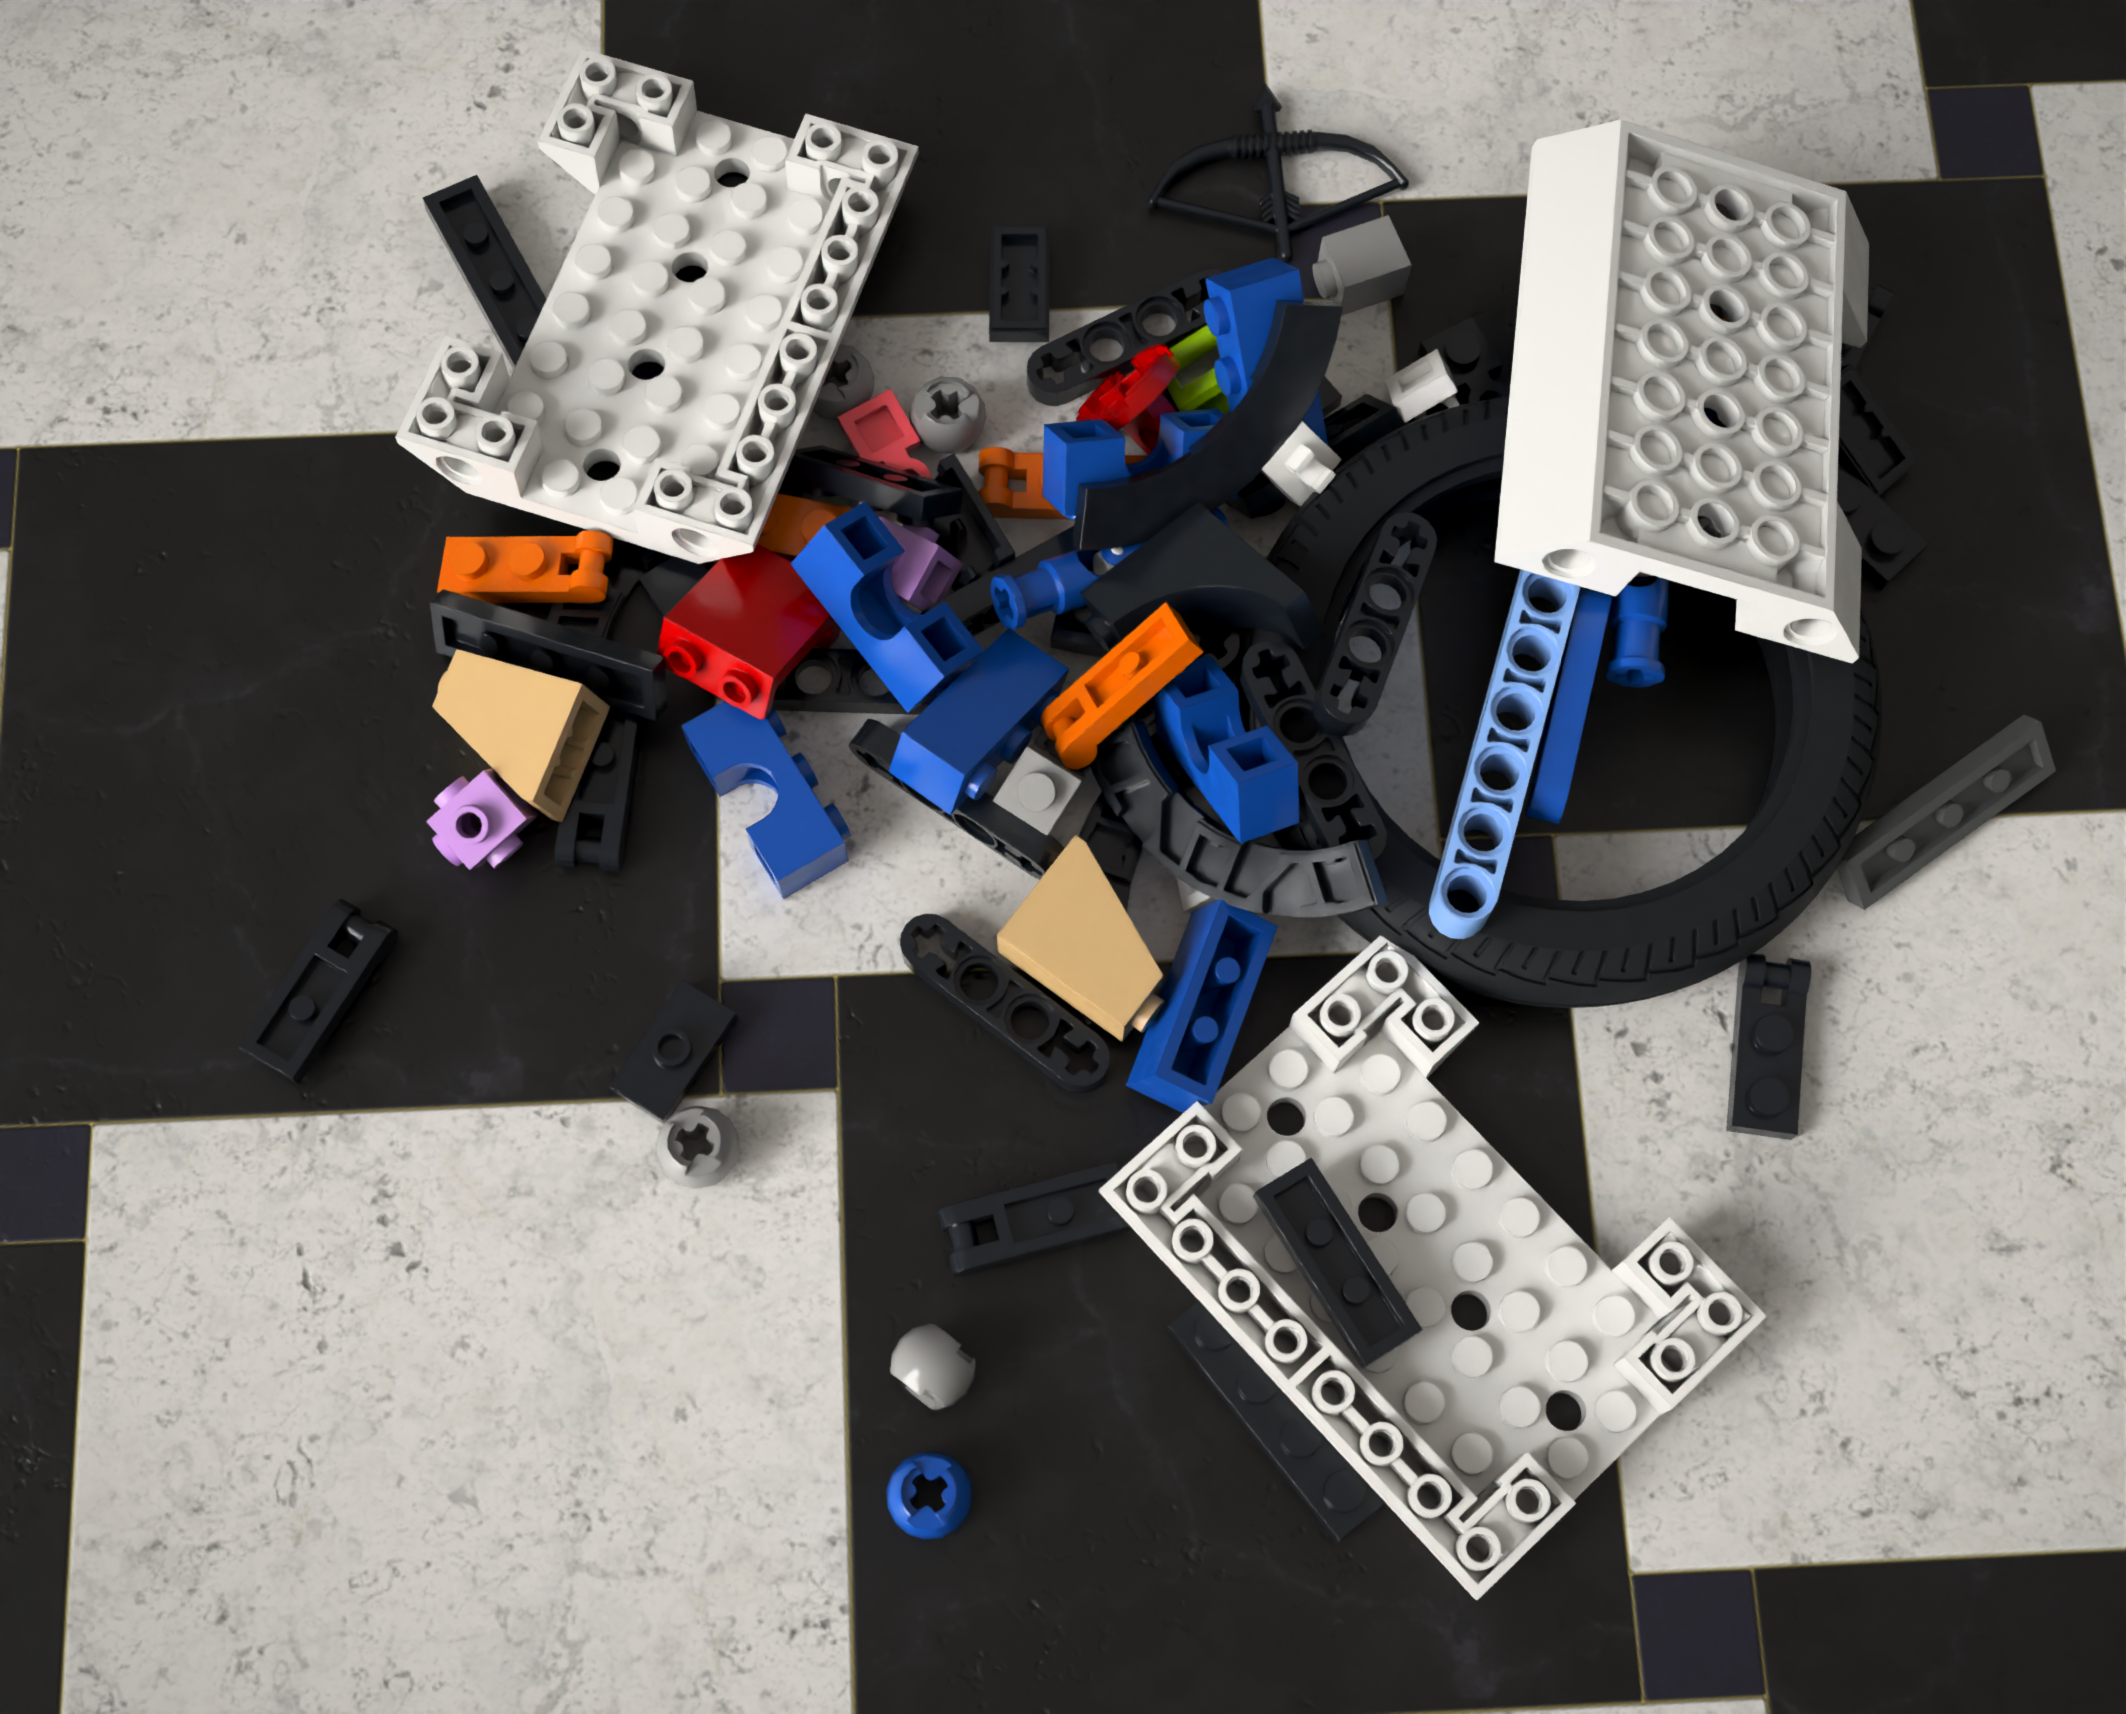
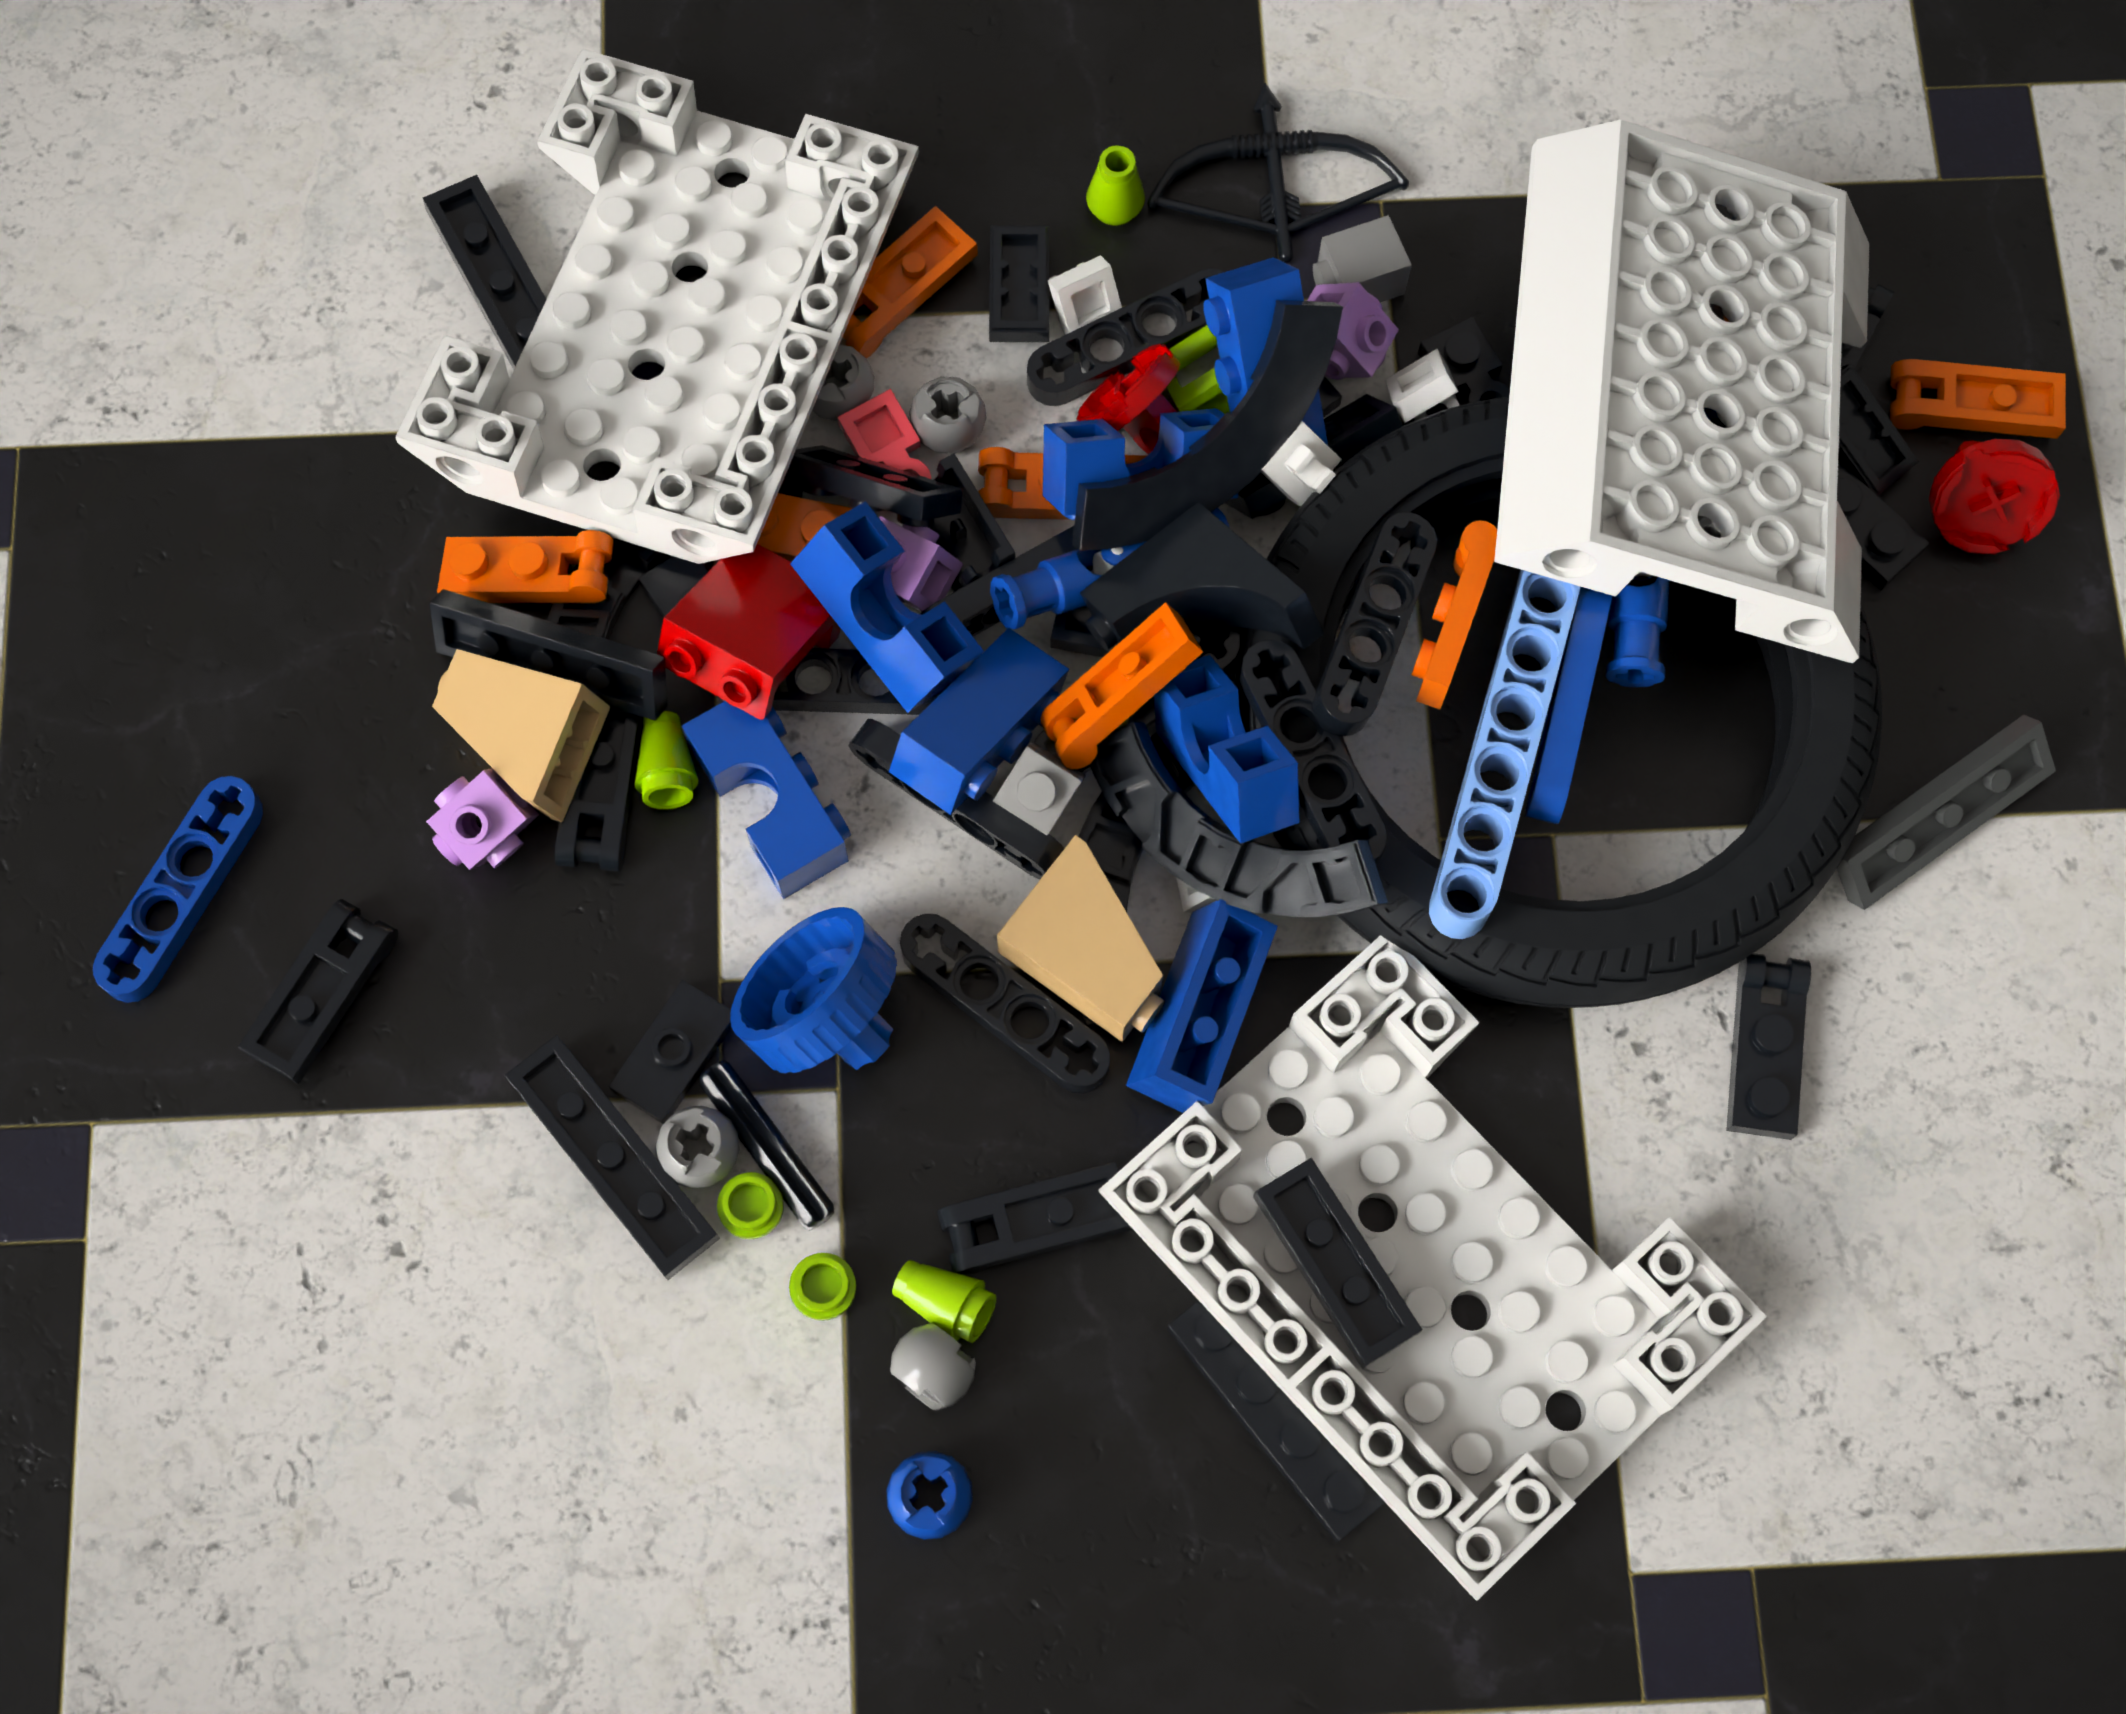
none -> blue beam [93,776,263,1003]
none -> black plate [504,1035,720,1281]
none -> lime cone [635,711,698,809]
none -> black axle [699,1060,834,1231]
none -> lime plate [717,1172,784,1239]
none -> blue piece [730,907,897,1074]
none -> lime plate [789,1253,856,1321]
none -> orange plate [843,206,978,359]
none -> lime cone [892,1259,996,1343]
none -> white tile [1048,255,1122,334]
none -> lime cone [1086,145,1145,226]
none -> lavender brick [1307,282,1399,380]
none -> orange plate [1411,520,1497,710]
none -> orange plate [1890,359,2066,439]
none -> red tile [1929,439,2060,554]

